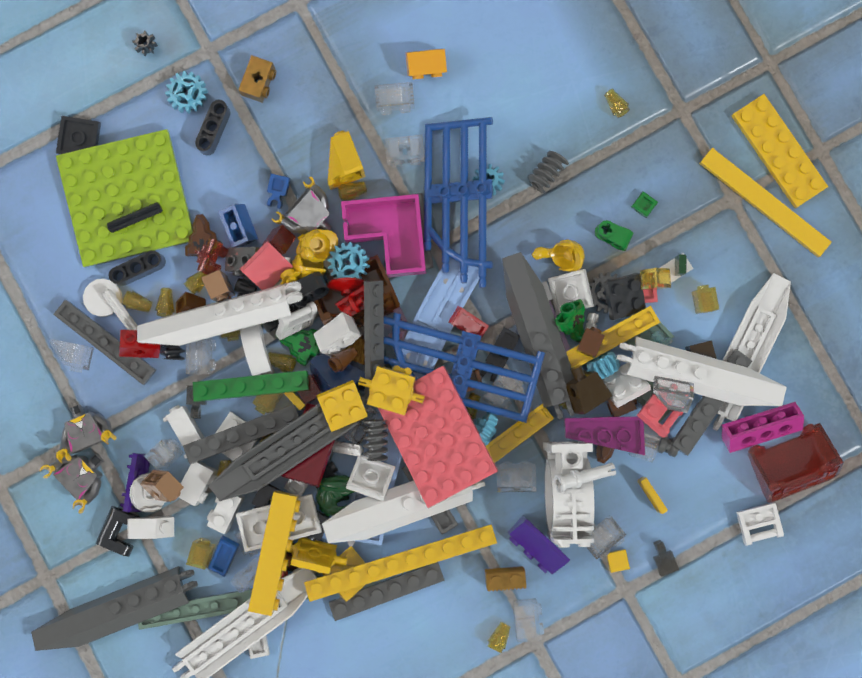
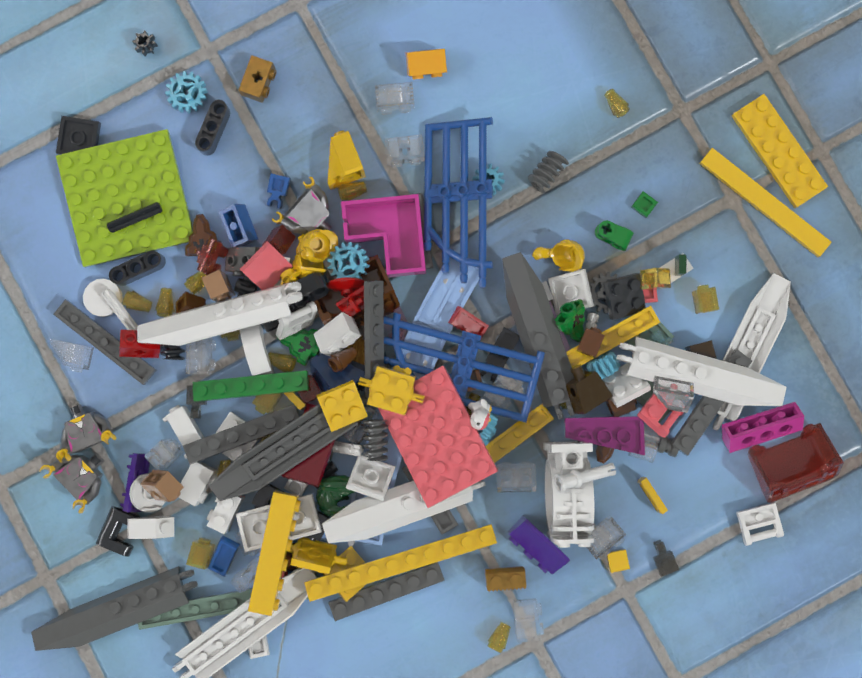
none -> white animal [468,399,492,430]

